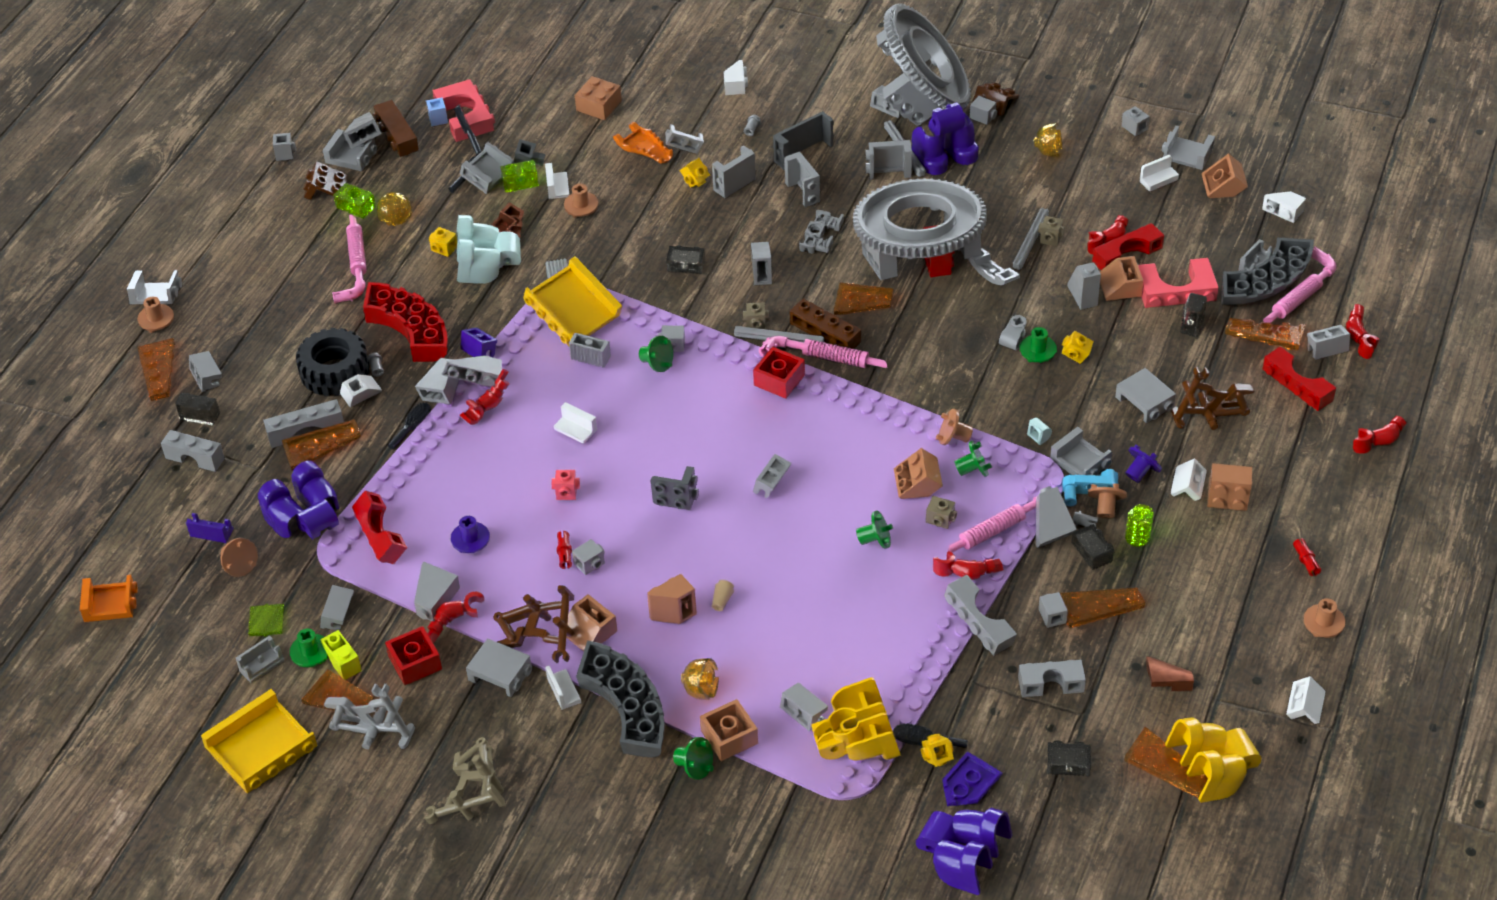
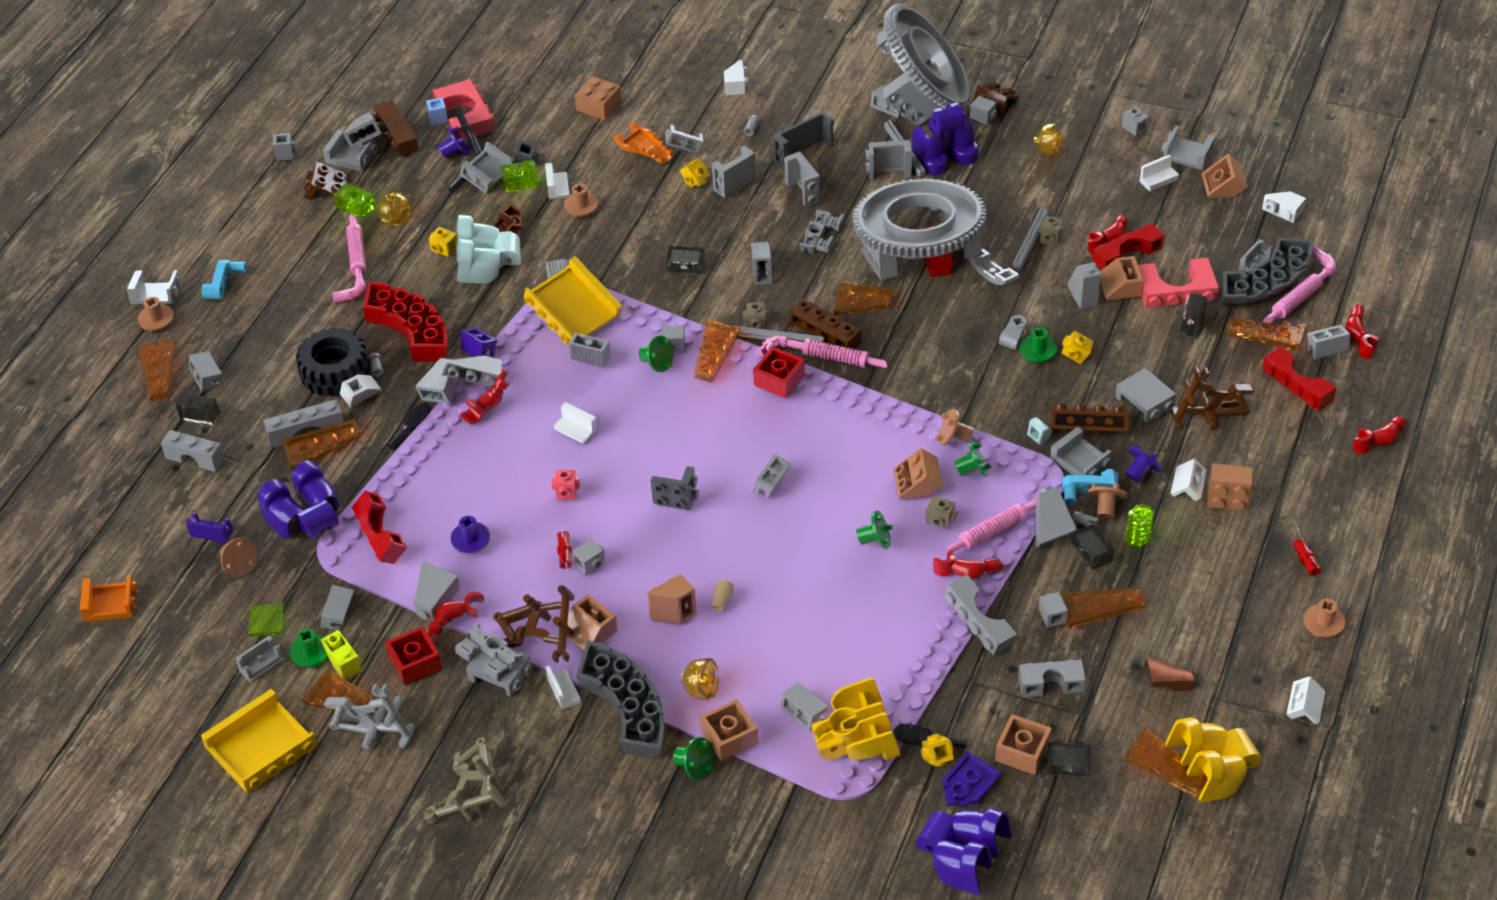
none -> medium azure beam [202,260,247,300]
none -> dark purple piece [438,126,472,158]
none -> light grey piece [455,624,523,681]
none -> clear orange wing [695,319,740,383]
none -> nougat brick [995,714,1052,775]
none -> reddish brown brick [1050,403,1129,432]

